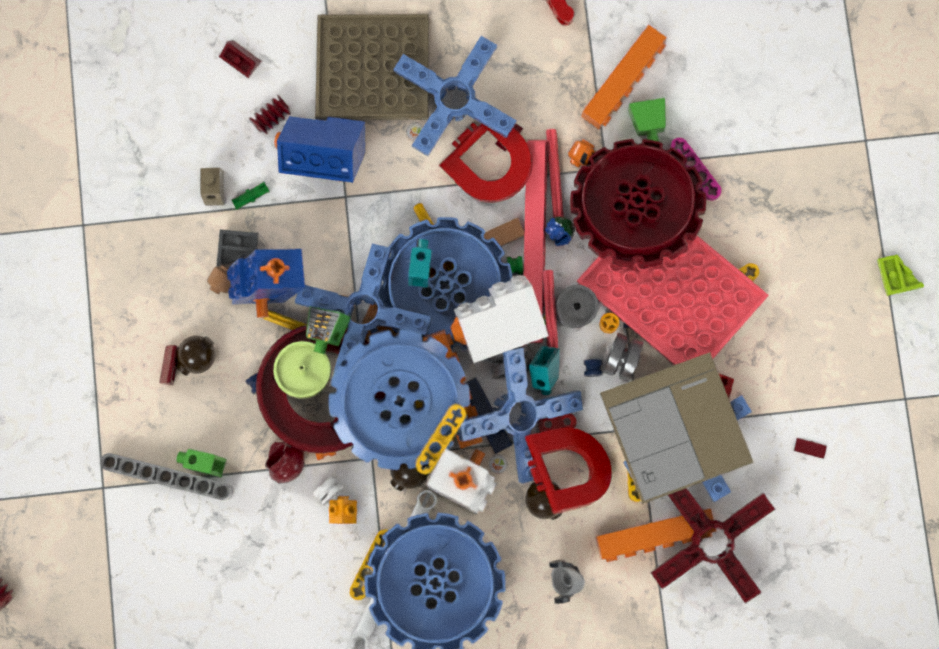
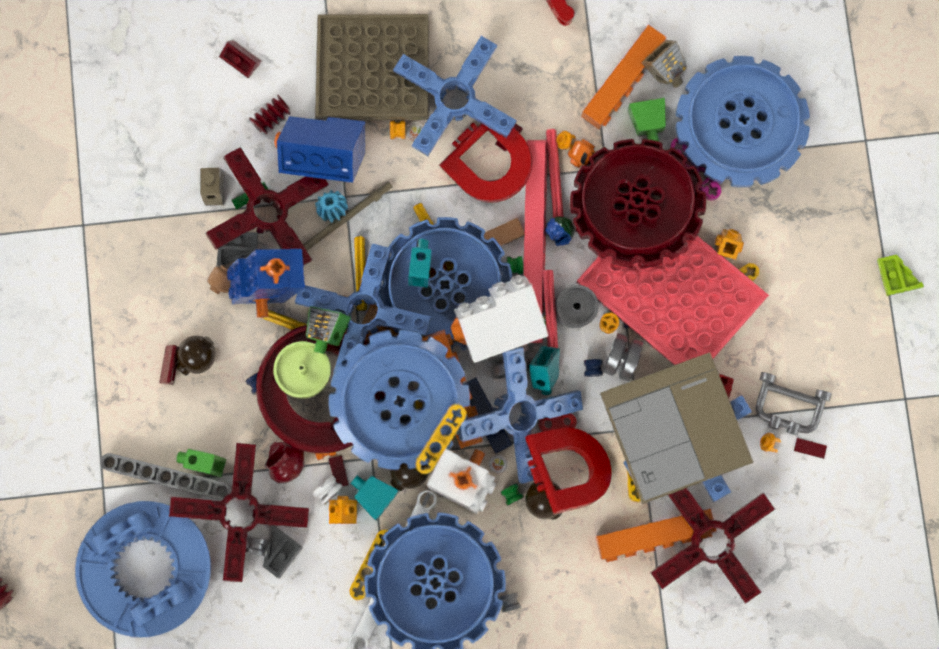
light grey cap [549,560,585,604] -> none
none -> medium blue piece [75,501,211,637]
none -> dark red piece [169,443,309,582]
none -> dark red piece [205,147,329,266]
none -> flat silver wheel [246,537,268,556]
none -> dark grey wing [263,525,303,579]
none -> dark tan bar [303,181,393,251]
none -> medium azure gear [315,190,348,223]
none -> dark red window [329,455,349,487]
none -> teal torso [351,475,399,521]
none -> yellow axle [354,236,367,311]
none -> light orange wheel [390,120,406,140]
none -> flat silver wheel [498,592,521,613]
none -> green wheel [500,483,524,506]
none -> light orange plate [557,131,576,150]
none -> torso [641,40,687,88]
none -> medium blue piece [675,56,810,188]
none -> light orange brick [715,229,744,260]
none -> flat silver bar [755,372,832,436]
none -> light orange plate [760,432,781,452]

